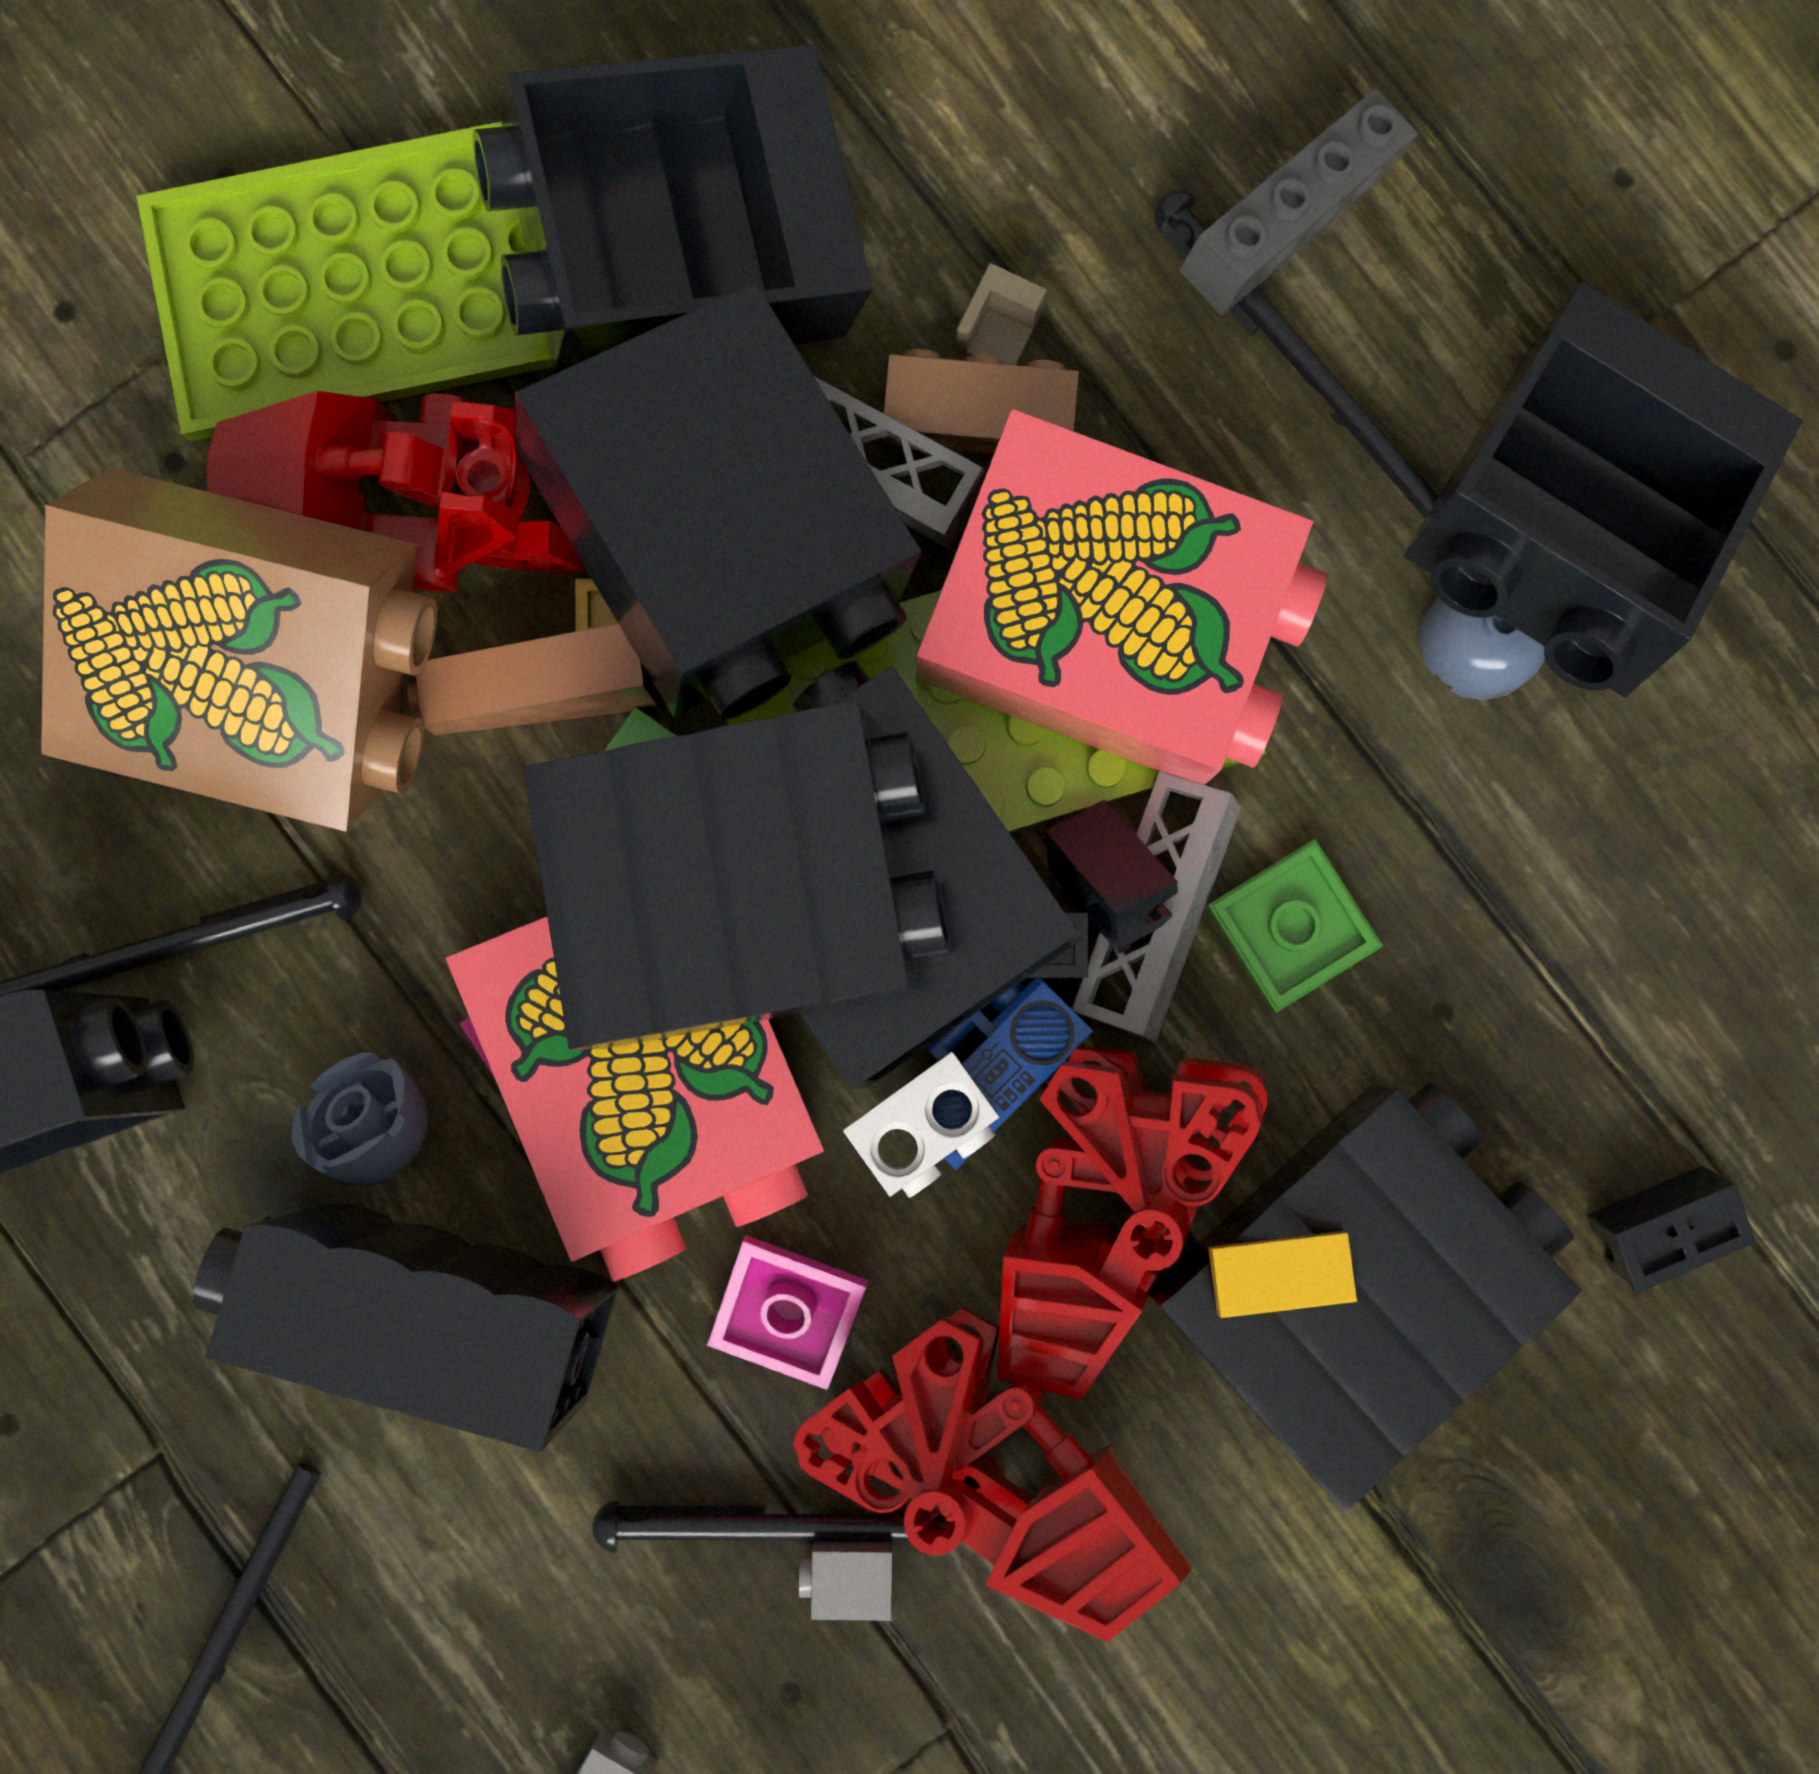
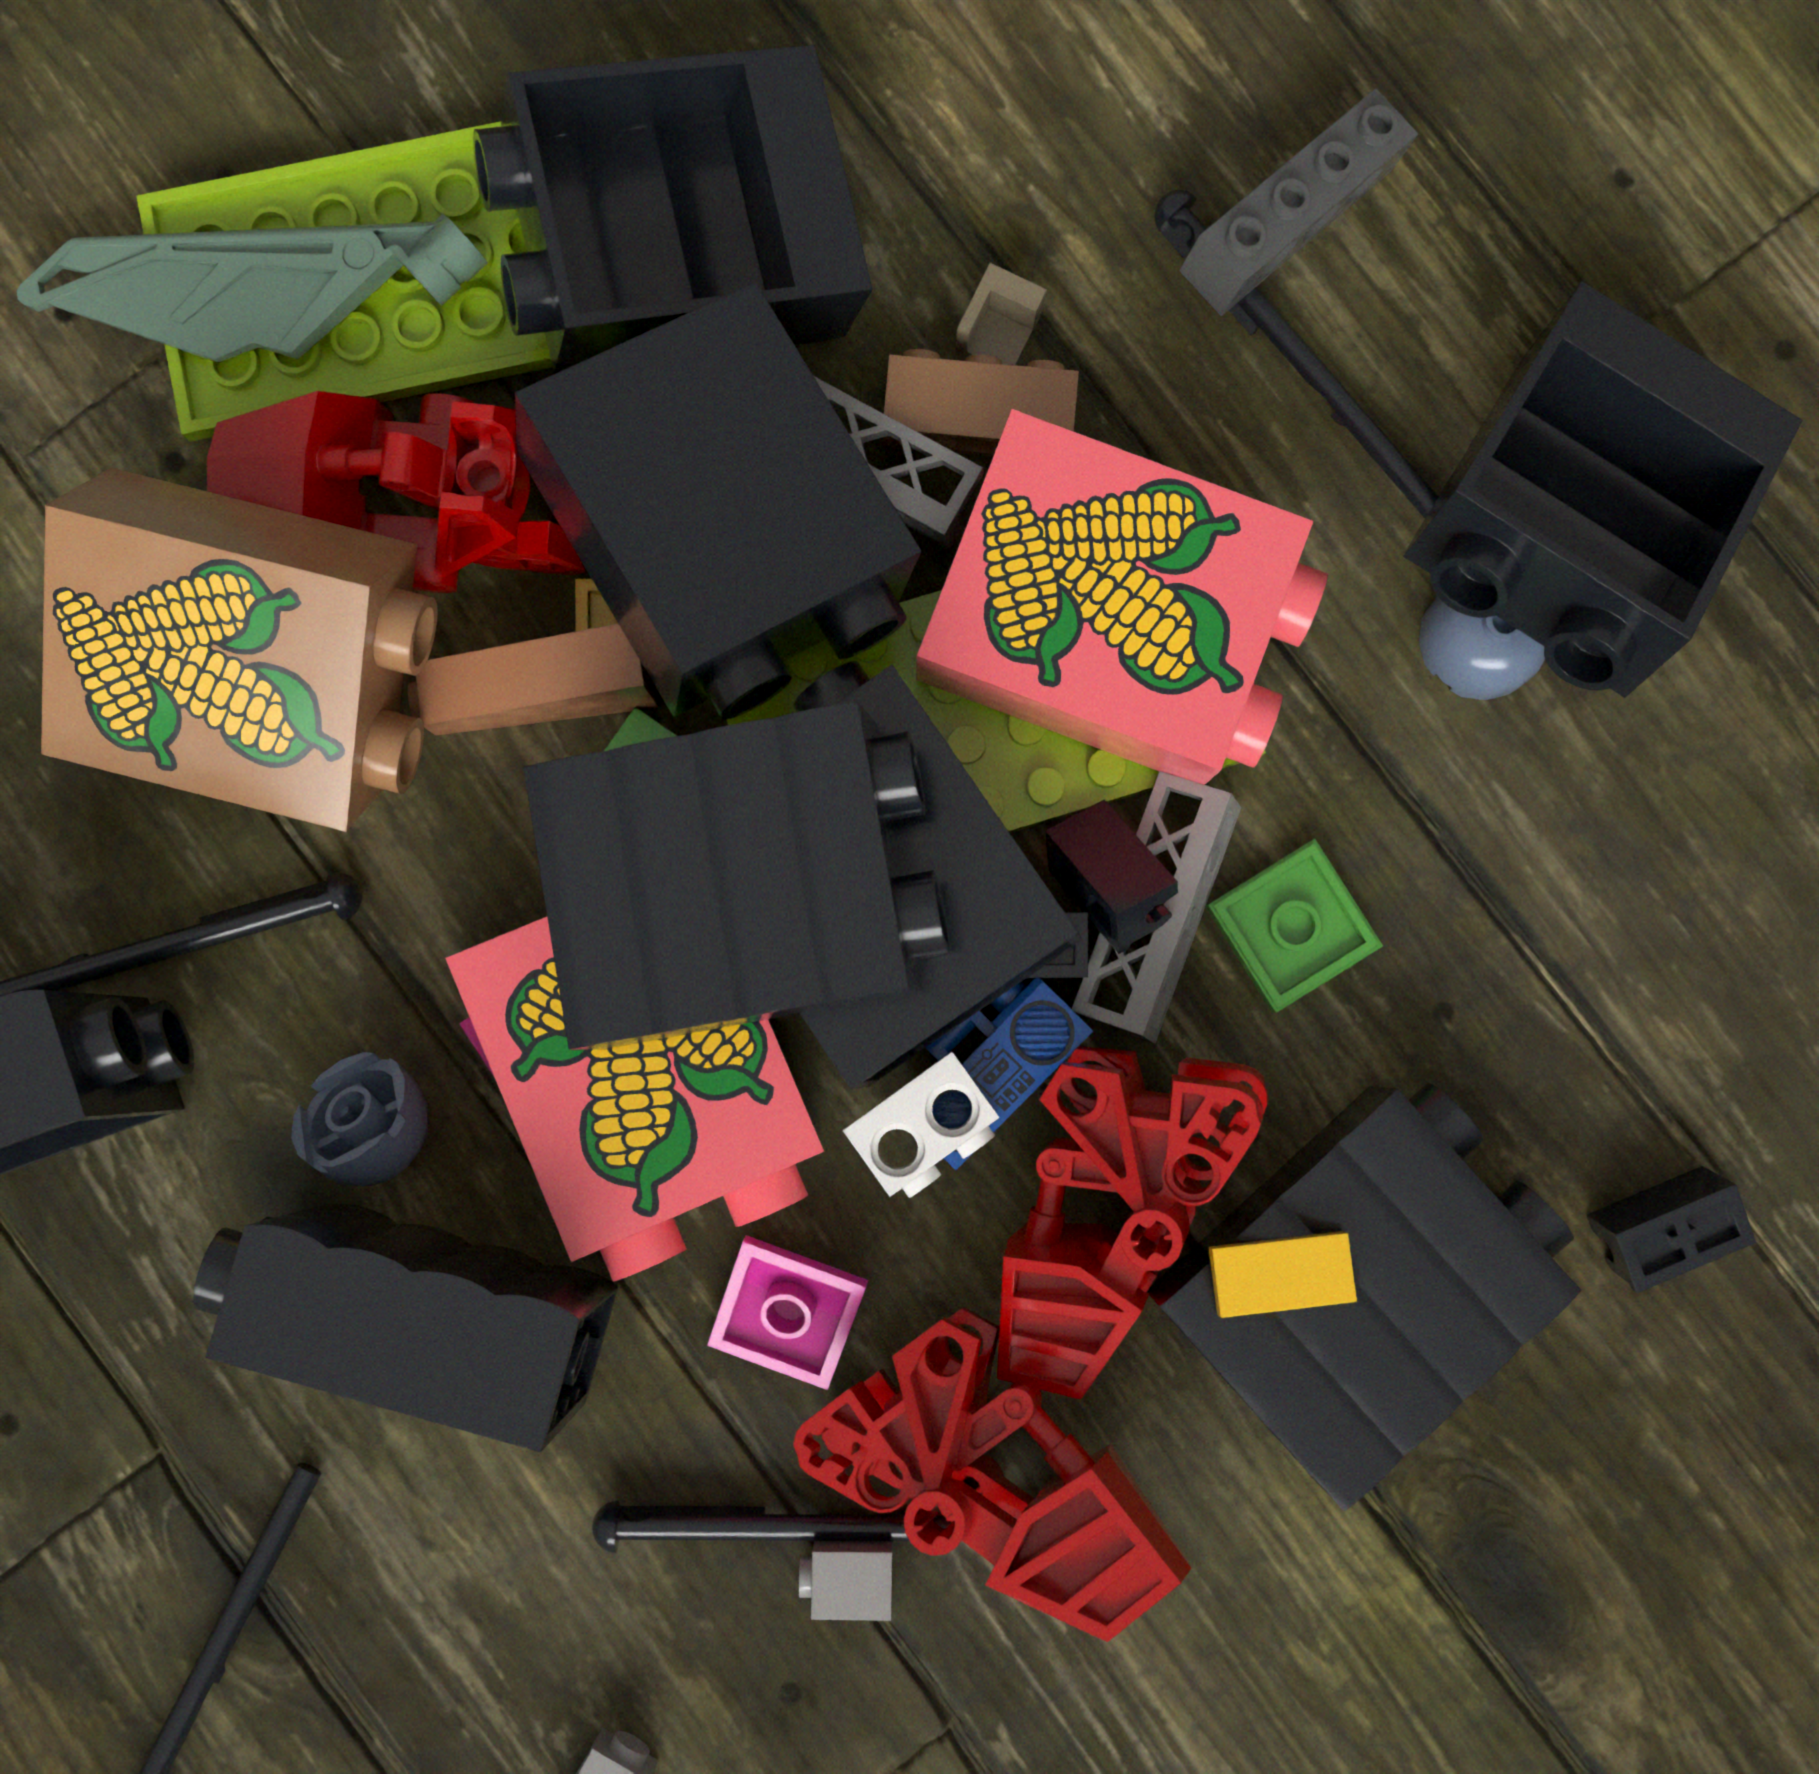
none -> sand green wing [16,214,488,362]

